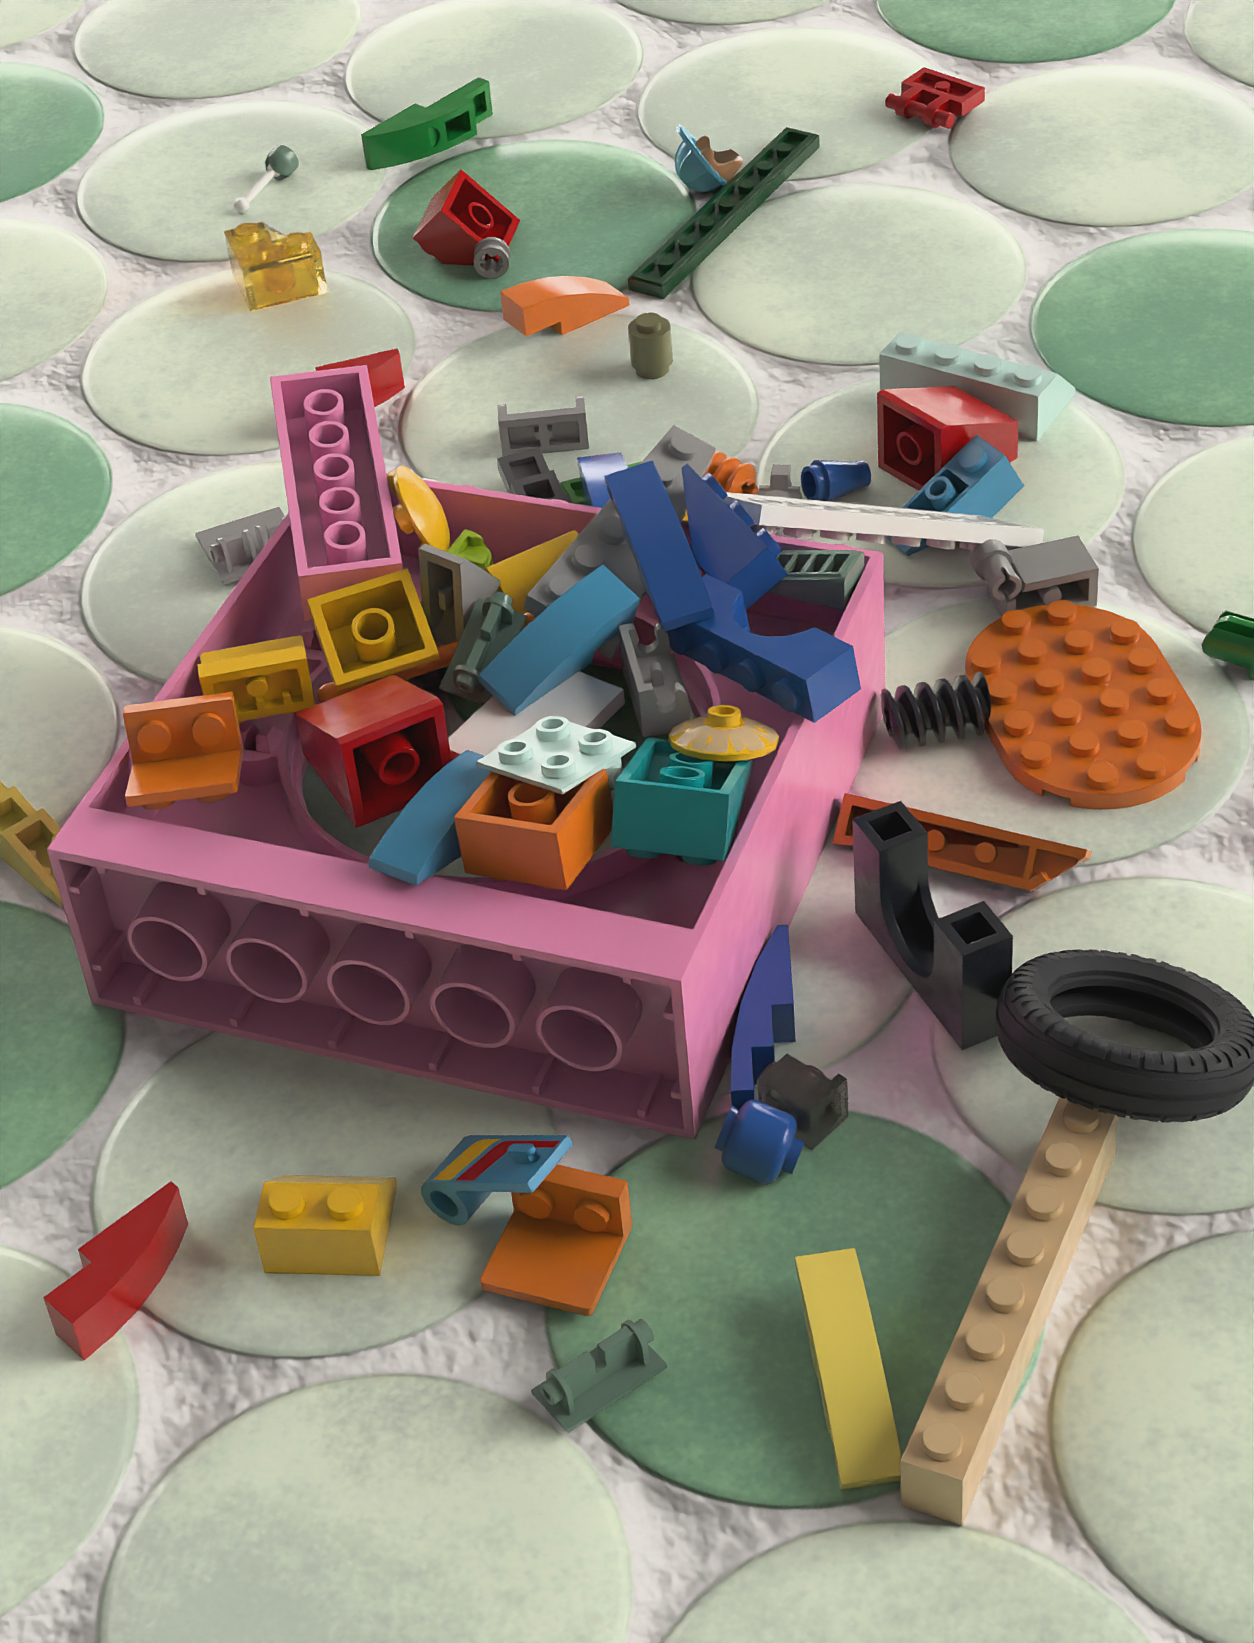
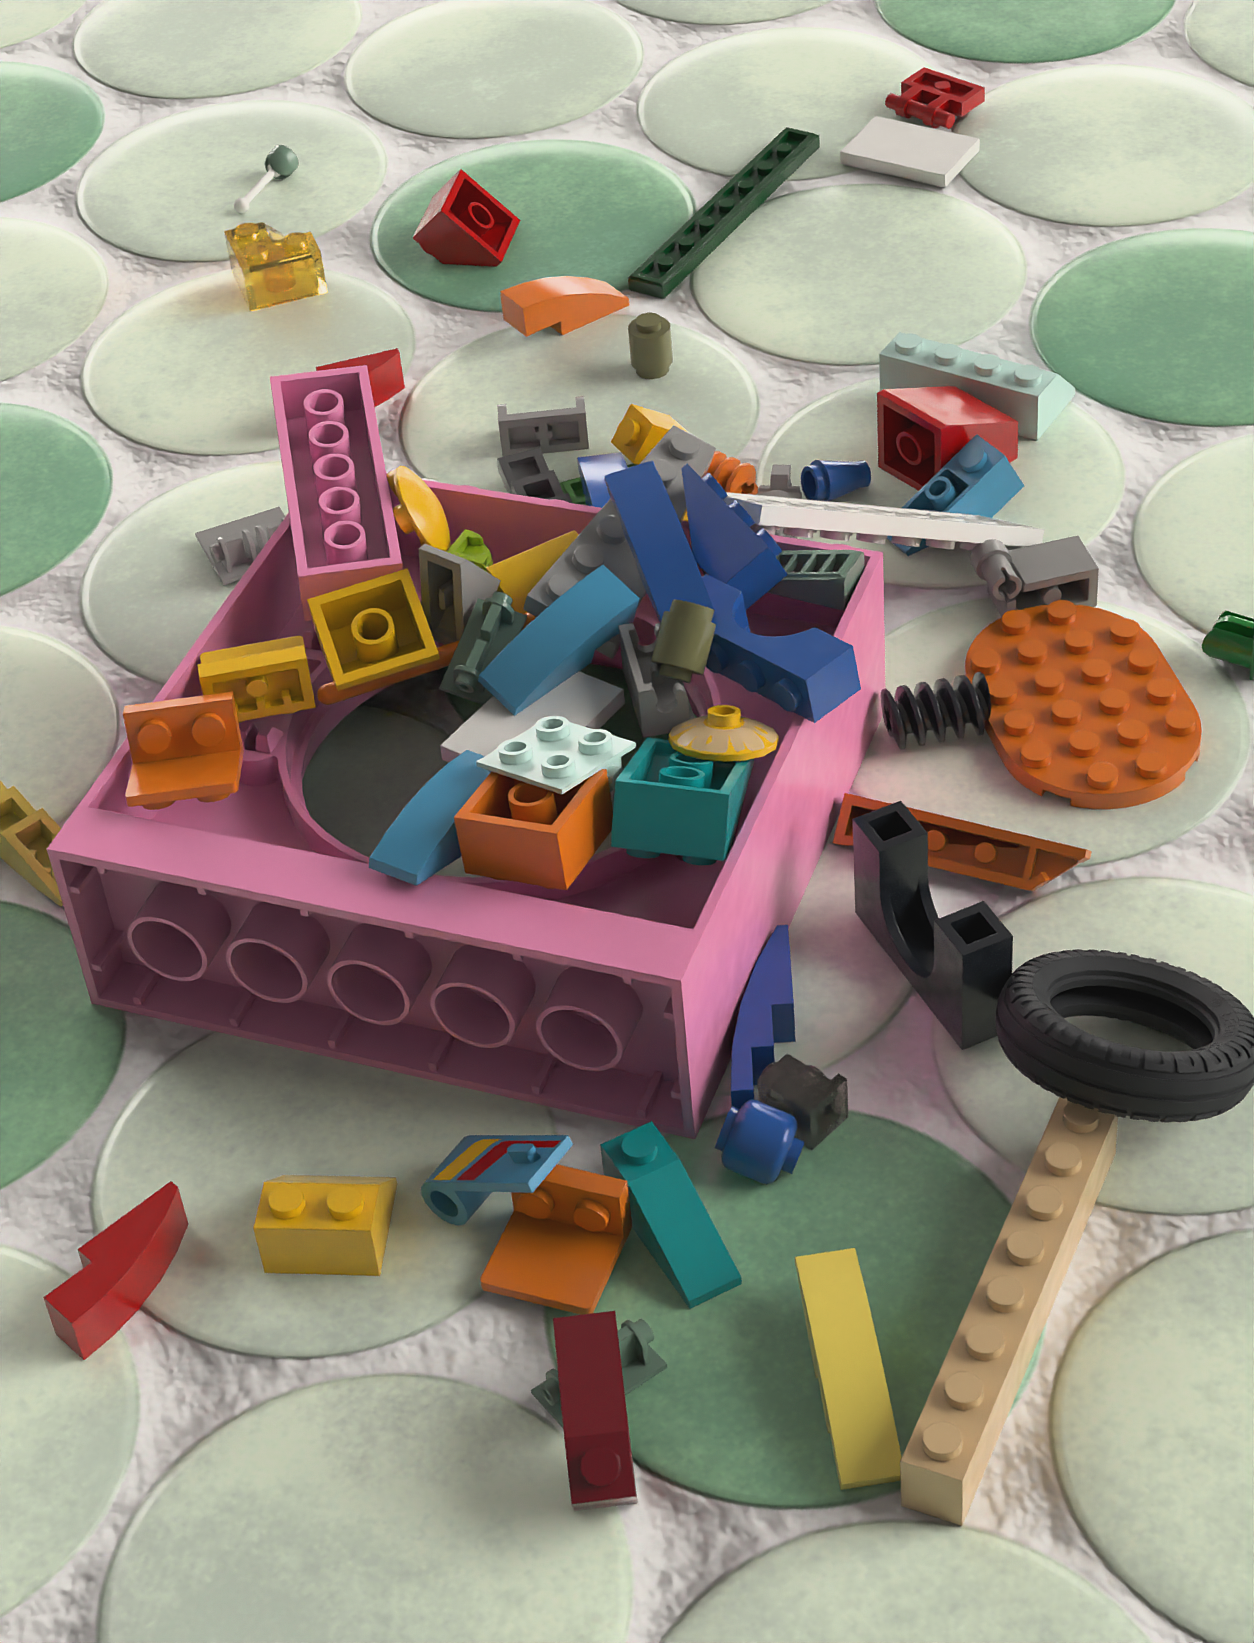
red slope [295,675,452,828] -> none
green slope [361,77,493,170] -> none
light grey bush [473,237,510,279] -> none
medium azure piece [675,125,743,192] -> none
none -> dark red slope [553,1311,638,1511]
none -> teal slope [600,1121,742,1309]
none -> yellow brick [611,404,687,465]
none -> olive brick [651,599,716,683]
none -> white tile [840,116,979,188]

